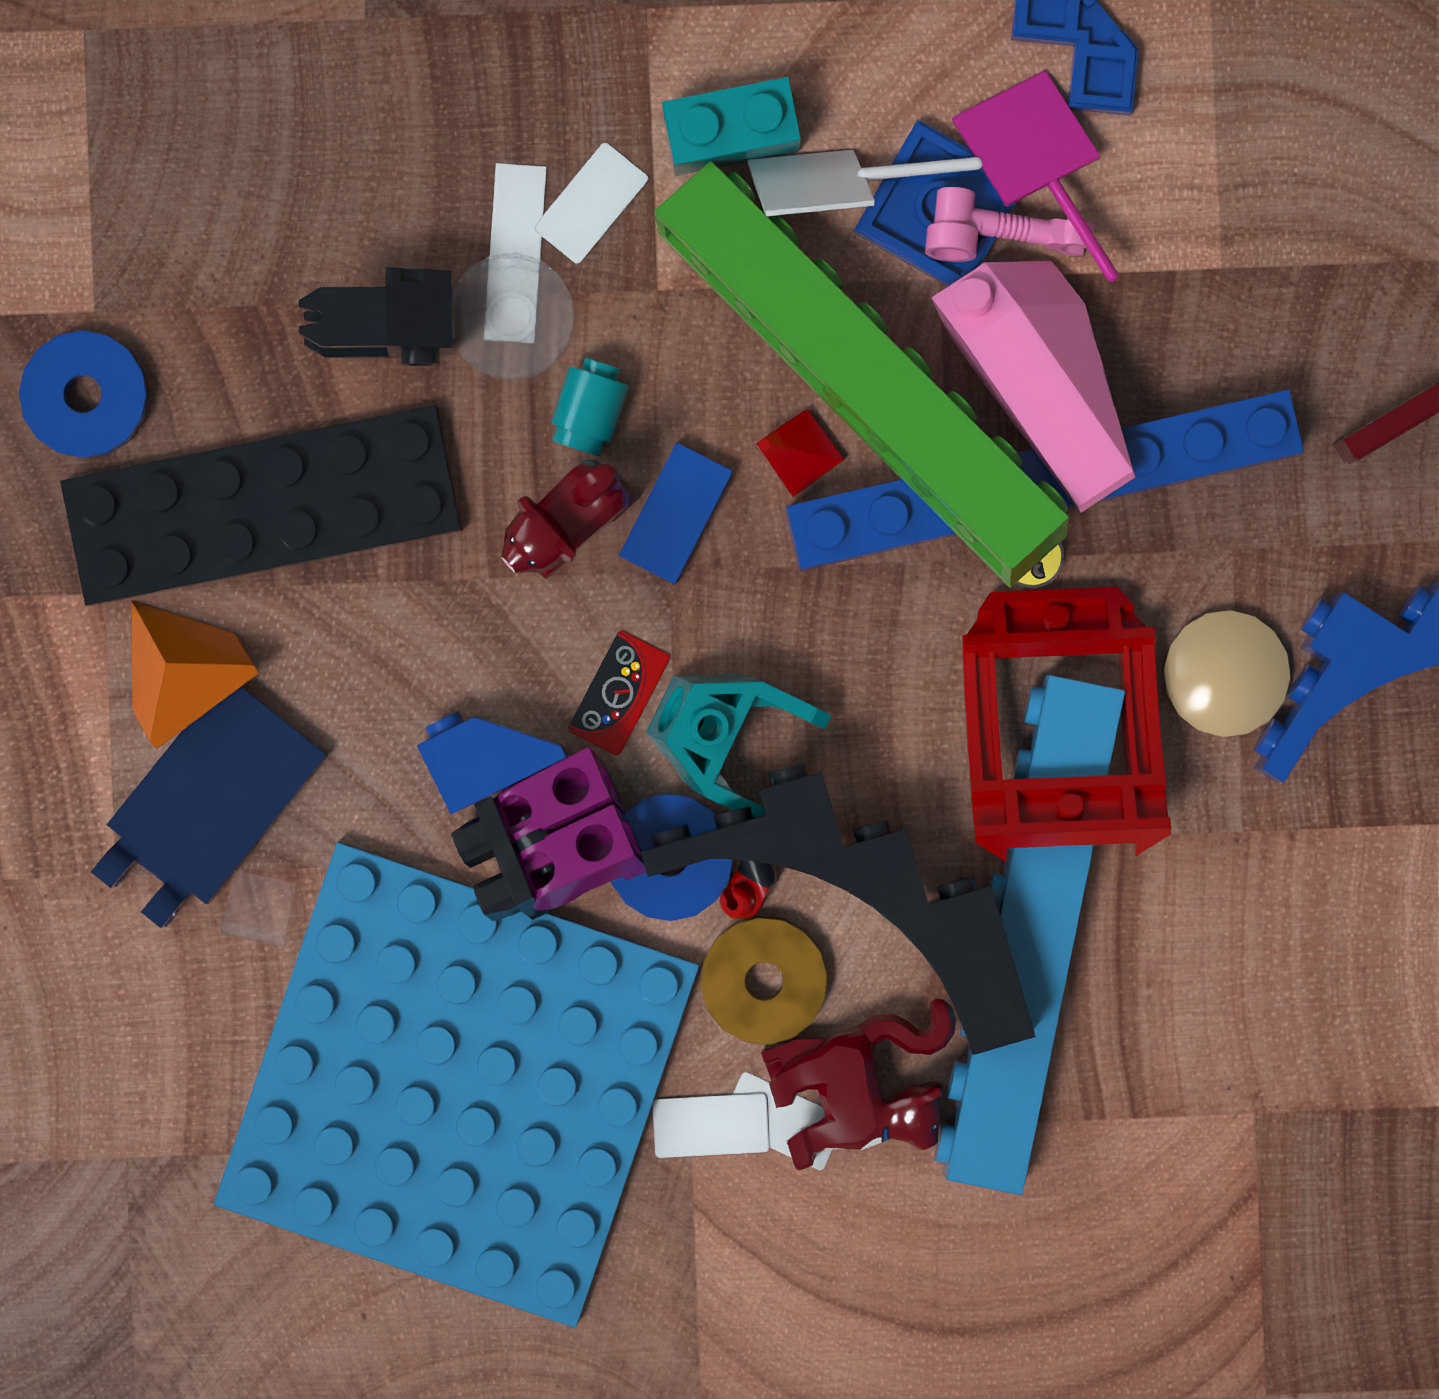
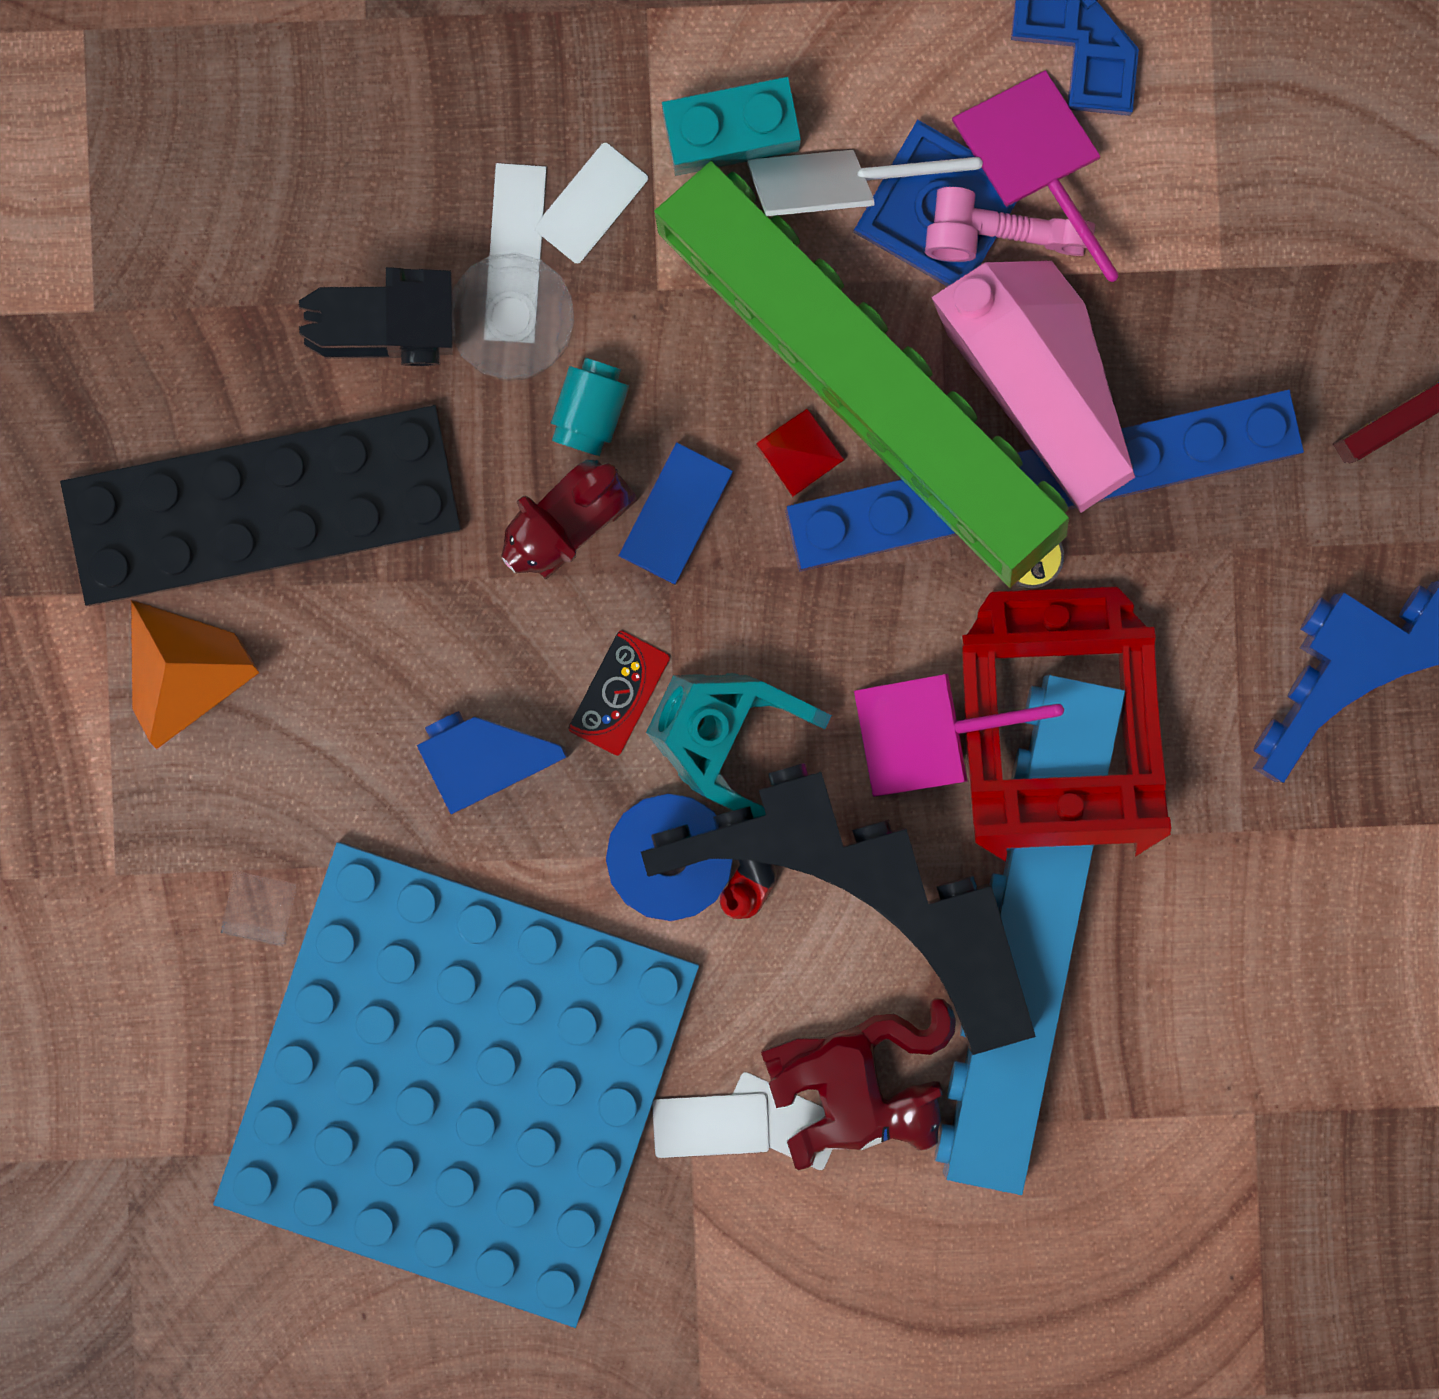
blue tile [19,330,148,459] -> none
dark blue tile [91,686,328,928] -> none
magenta hips [451,747,646,921] -> none
pearl gold tile [700,917,827,1045] -> none
tan dish [1161,610,1291,737] -> none
none -> dark pink piece [854,674,1064,797]

